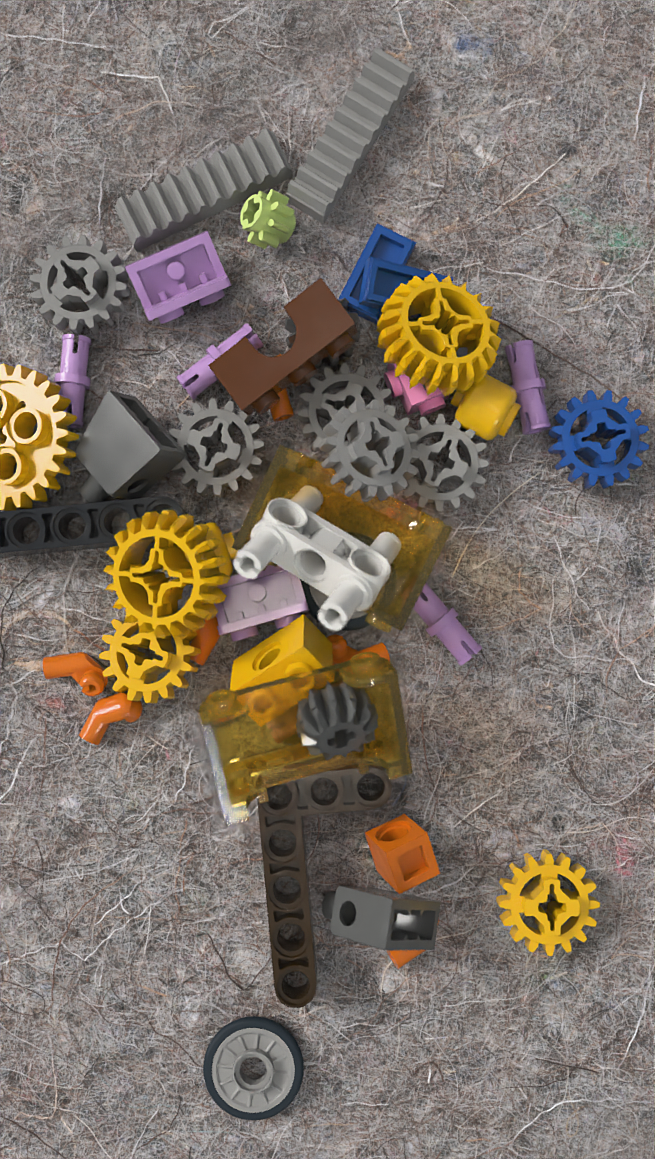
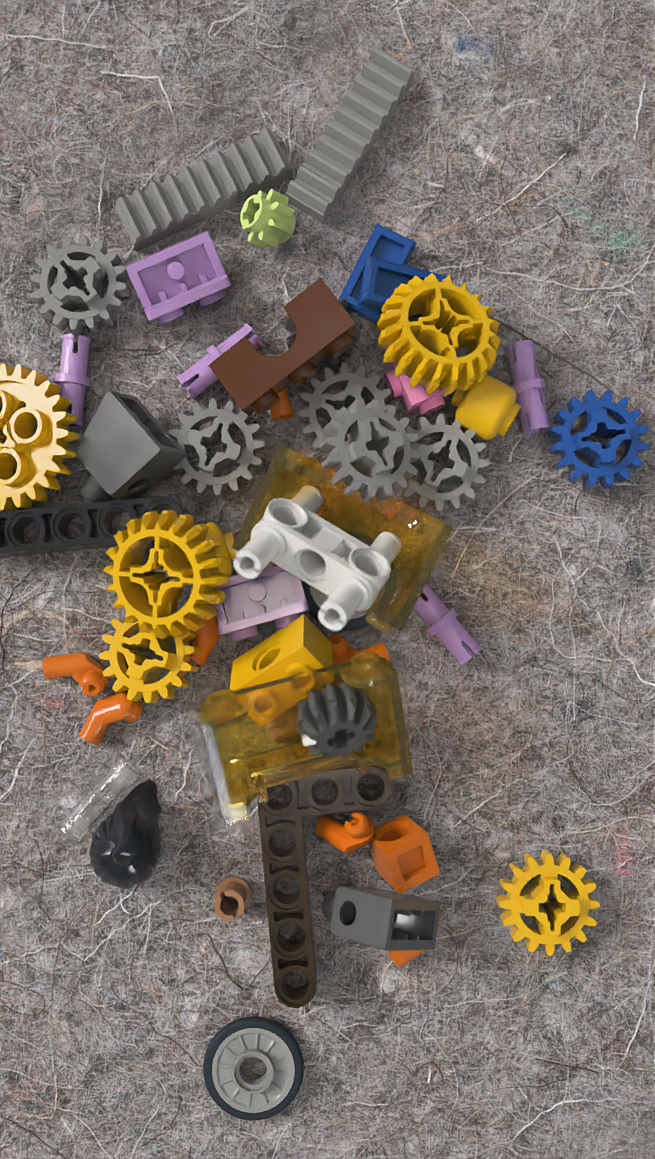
none -> clear pin [58,756,142,844]
none -> black hair [89,780,162,889]
none -> medium nougat pin [214,876,251,921]
none -> orange arm [315,812,375,854]

